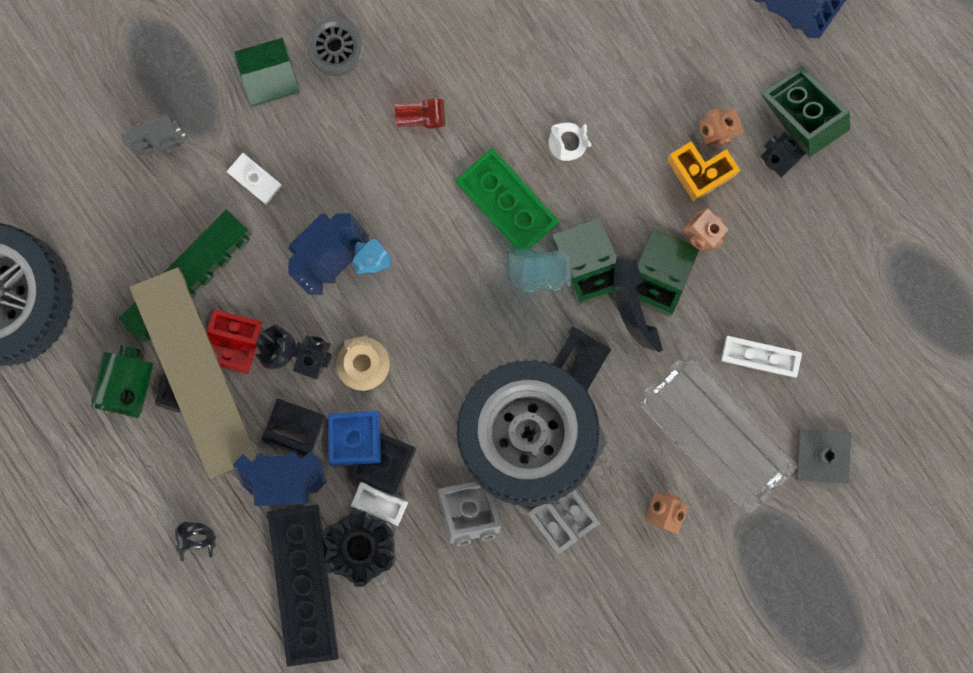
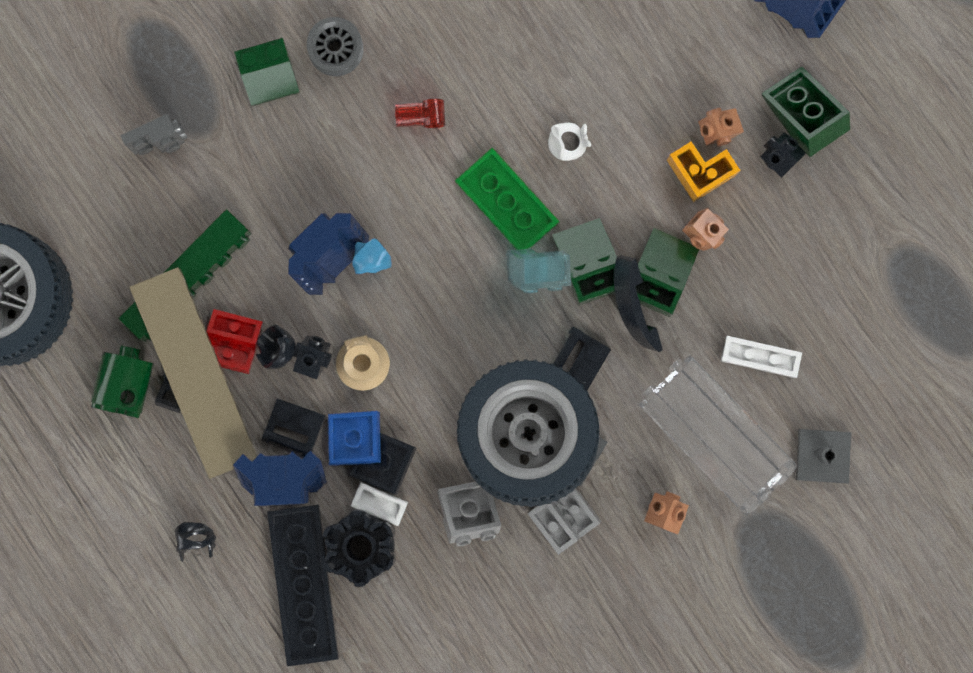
white plate [227,153,282,205] -> none

